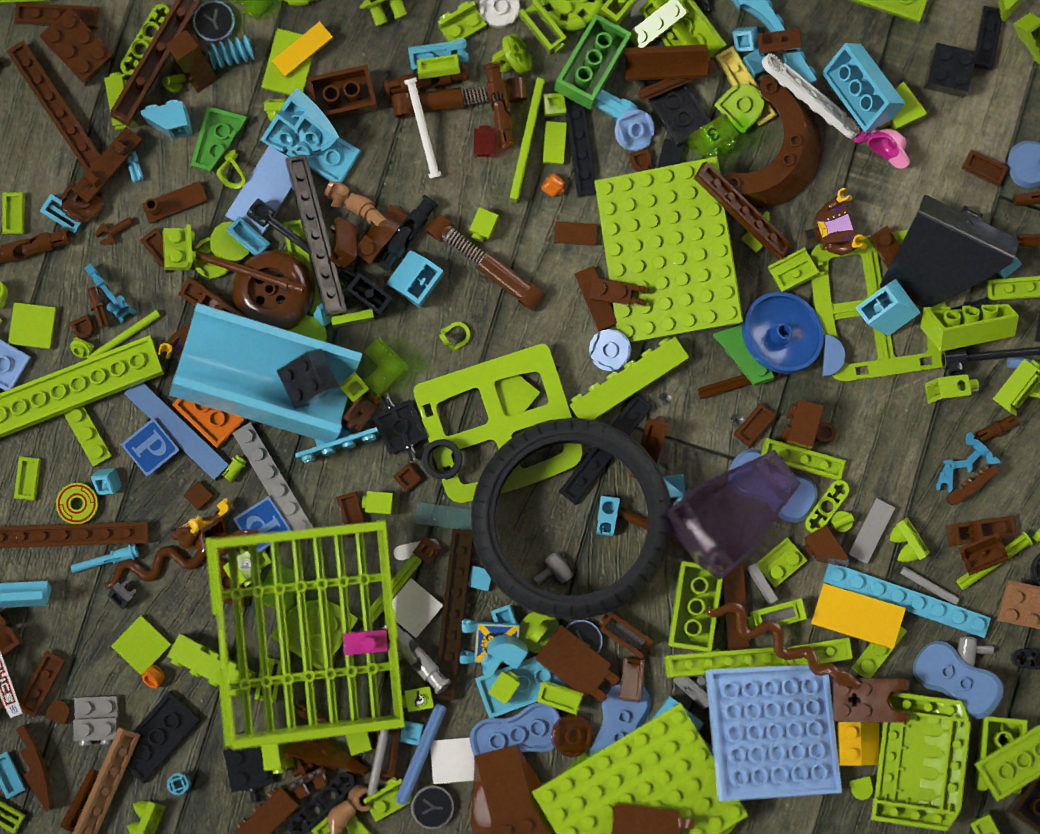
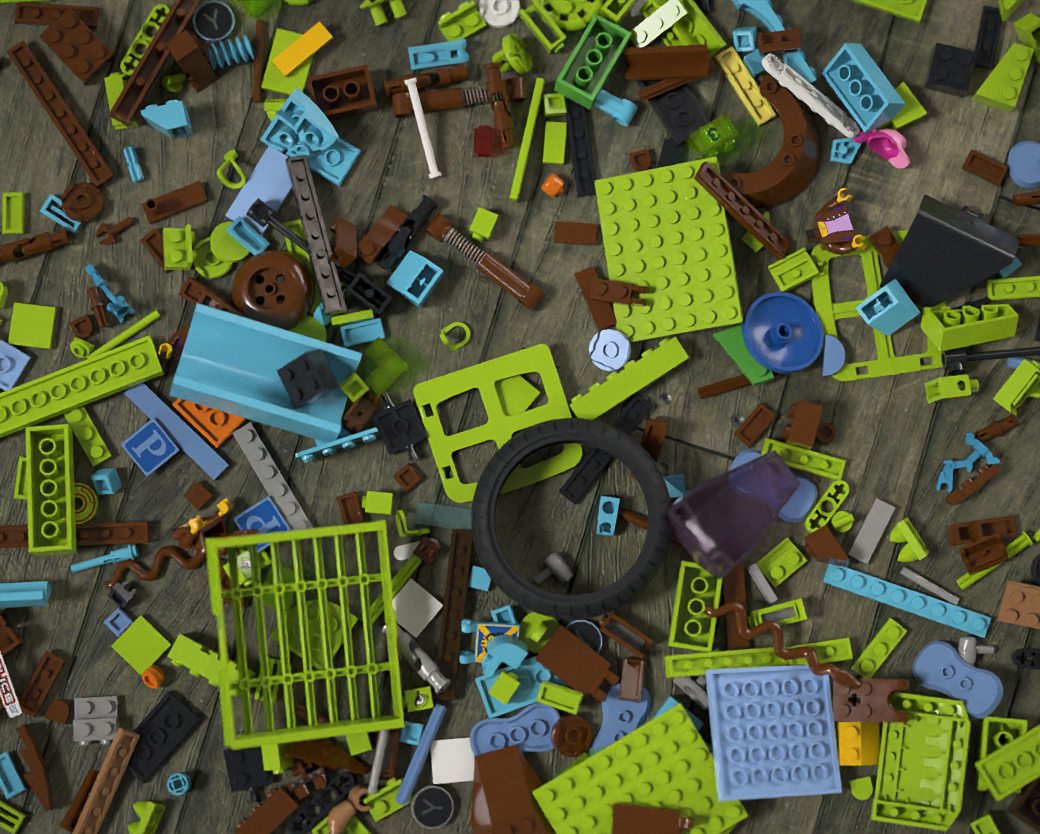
reddish brown hinge [72,127,143,204] -> none
bright green wing [190,106,248,172] -> none
reddish brown bar [196,251,307,294] -> none
lime pin [222,455,247,483] -> none
medium nougat piece [324,181,389,227] -> none
dark pink tile [343,629,388,655] -> none
lime tile [417,54,460,79] -> none
black tyre [422,439,463,479] -> none
light blue tile [615,109,655,151] -> none
lime tile [714,84,765,134] -> none
yellow tile [811,583,906,650] -> none
none -> lime brick [25,424,77,557]
none -> medium blue tile [104,607,134,637]
none -> reddish brown piece [253,20,264,103]
none -> medium azure tile [340,318,385,347]
none -> lime piece [395,510,430,537]
none -> medium azure piece [830,136,861,164]
none -> lime wedge [971,42,1034,113]

